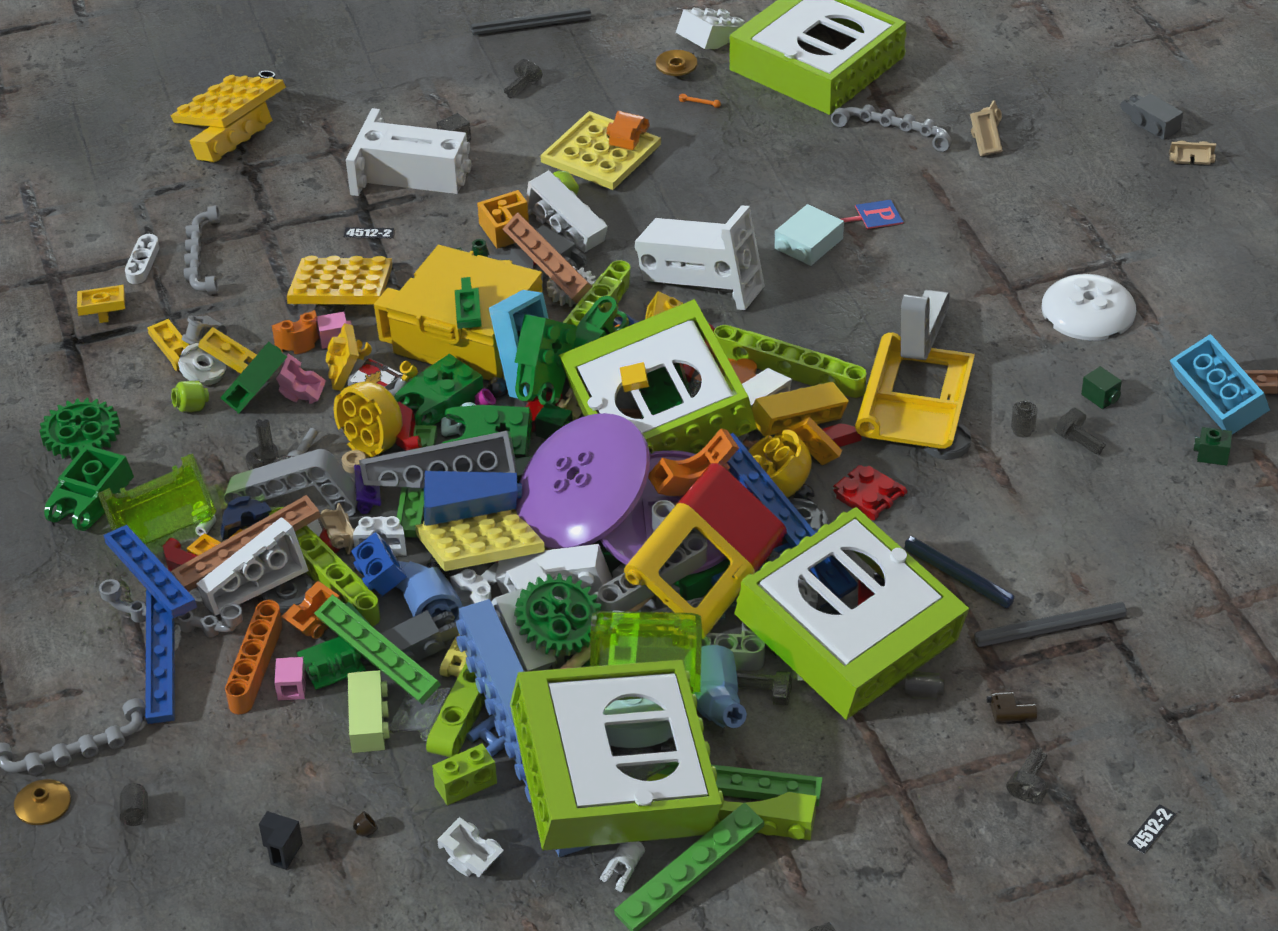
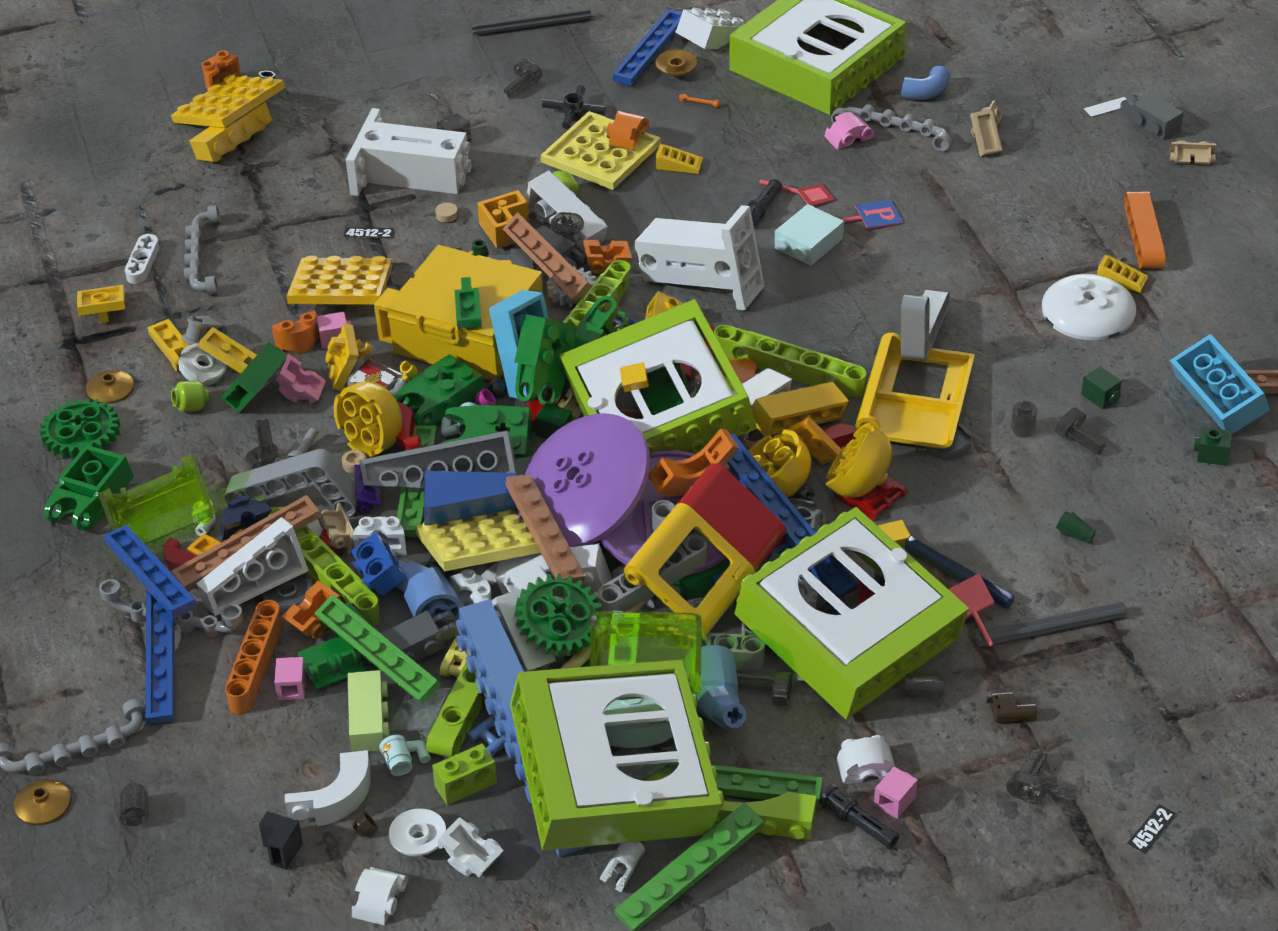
none -> pearl gold dish [86,370,134,404]
none -> orange cylinder [202,50,241,92]
none -> white arch [285,750,371,826]
none -> white cylinder [352,867,408,926]
none -> light aqua piece [379,735,431,776]
none -> white dish [389,809,446,856]
none -> tan tile [435,203,458,223]
none -> nougat plate [505,474,585,584]
none -> black bar [542,85,606,129]
none -> clear smoke piece [550,212,584,238]
none -> orange cylinder [583,240,632,274]
none -> blue plate [613,9,682,86]
none -> yellow slope [656,144,703,174]
none -> black pin [747,179,782,228]
none -> piece [759,180,835,206]
none -> black pin [819,784,900,849]
none -> bright pink cylinder [824,112,874,150]
none -> yellow cylinder [825,423,892,498]
none -> white cylinder [836,735,895,785]
none -> bright pink brick [874,767,918,819]
none -> yellow tile [878,520,910,547]
none -> medium blue cylinder [901,66,951,100]
none -> coral piece [948,573,995,647]
none -> dark green cone [1056,511,1097,544]
none -> white sticker [1084,97,1126,117]
none -> yellow slope [1097,255,1148,293]
none -> orange beam [1124,191,1165,269]

